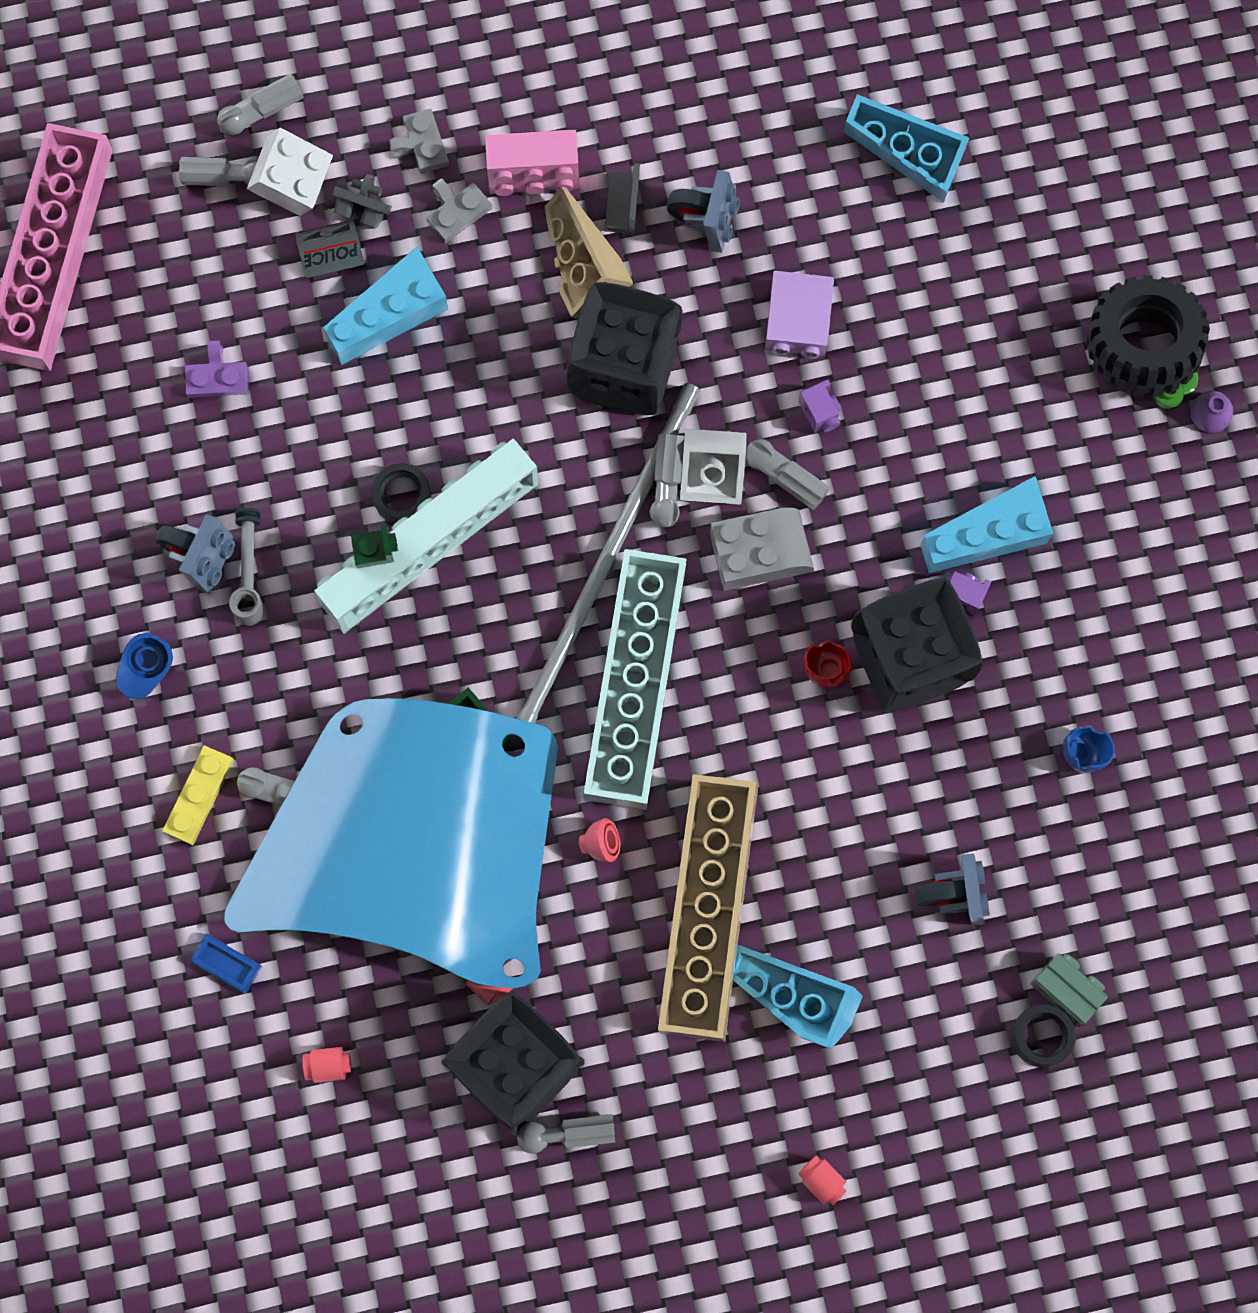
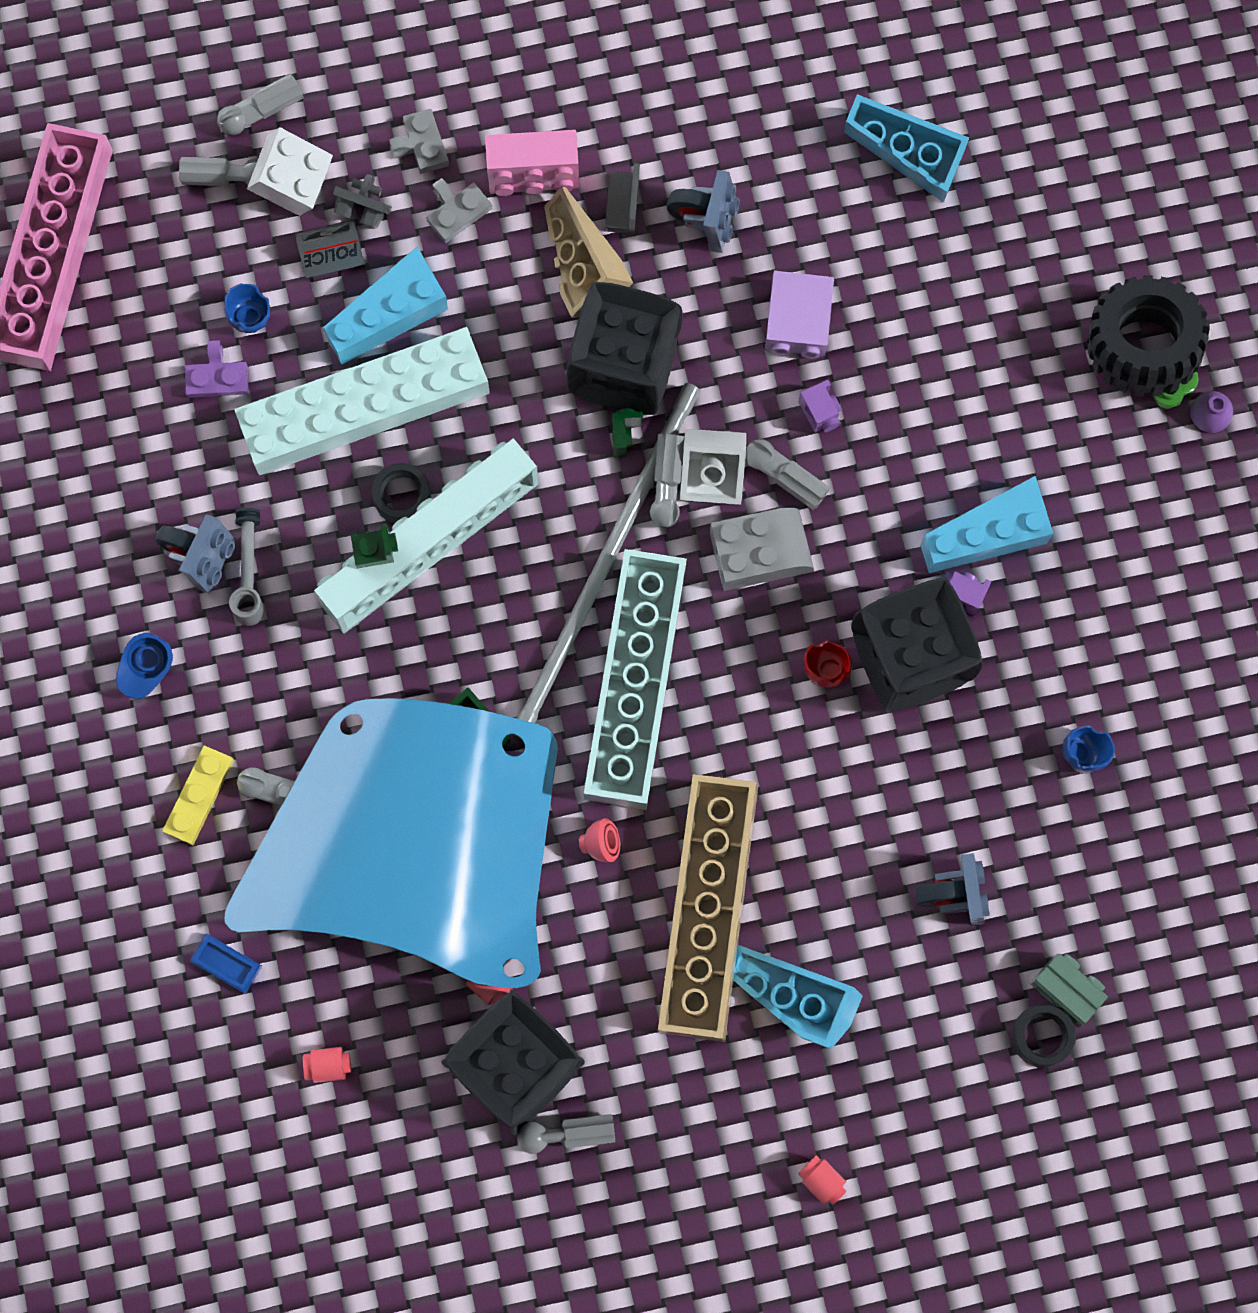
none -> blue hair [224,283,271,333]
none -> light aqua brick [234,327,490,475]
none -> dark green bracket [611,408,643,458]

